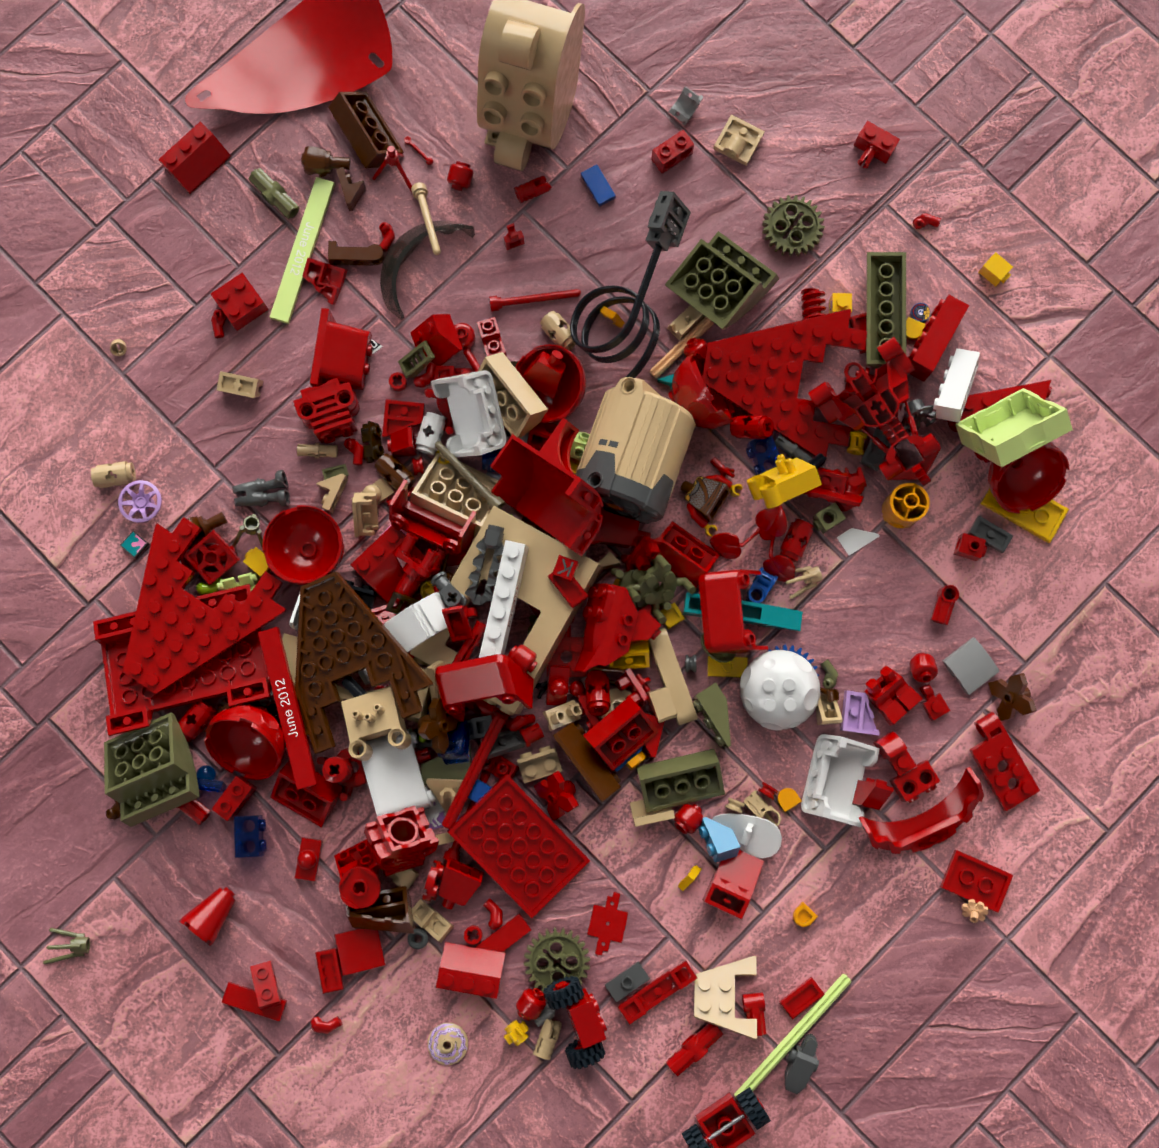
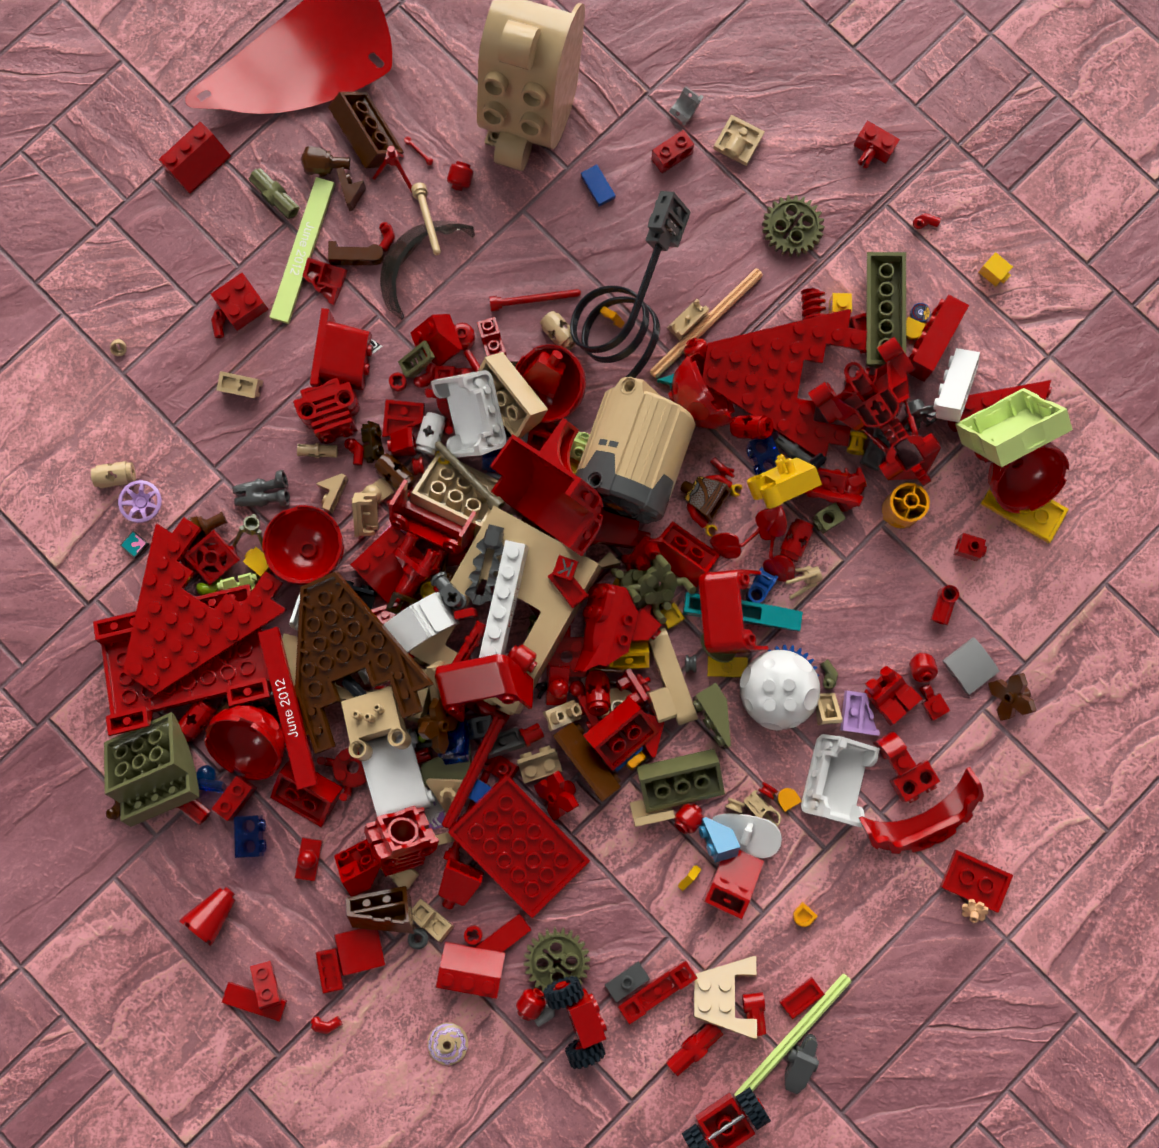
olive plant [43,928,90,964] -> none
olive piece [322,464,349,480] -> none
red piece [322,757,353,783] -> none
red plate [339,866,381,909] -> none
red plate [422,860,445,902] -> none
red slope [442,605,473,642] -> none
red arm [483,898,503,930] -> none
red plate [503,223,525,250] -> none
yellow gear [504,1019,529,1046] -> none
red arm [506,714,536,732] -> none
red hinge [514,176,552,204] -> none
tan hinge [533,1019,561,1060] -> none
red piece [587,892,628,955] -> none
olive slope [665,231,779,330] -> none
reddish brown hand [820,687,839,702] -> none
white sticker [837,528,879,556] -> none
red slope [852,778,894,810] -> none
dark grey plate [968,516,1013,553] -> none
red hinge [969,712,1040,811] -> none

